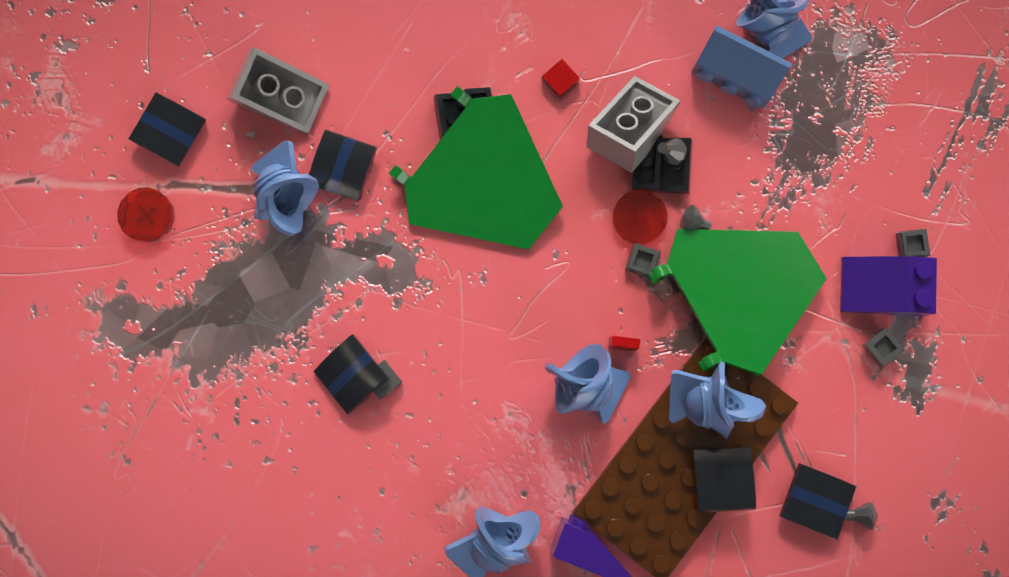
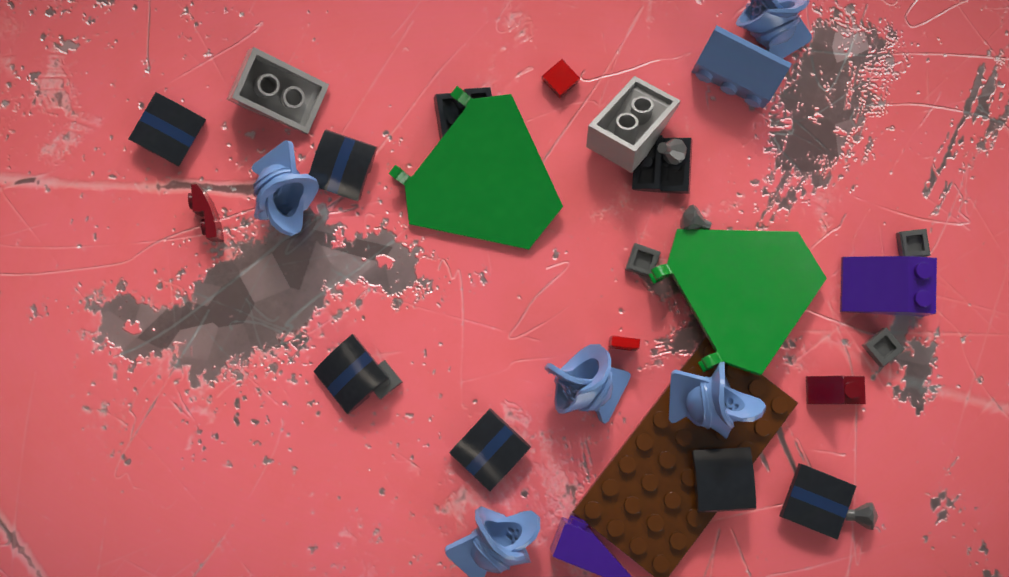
clear red tile [117,187,175,243] -> none
clear red tile [612,190,667,244] -> none
none -> dark red slope [188,184,224,242]
none -> black slope [449,408,531,491]
none -> dark red slope [806,376,866,404]

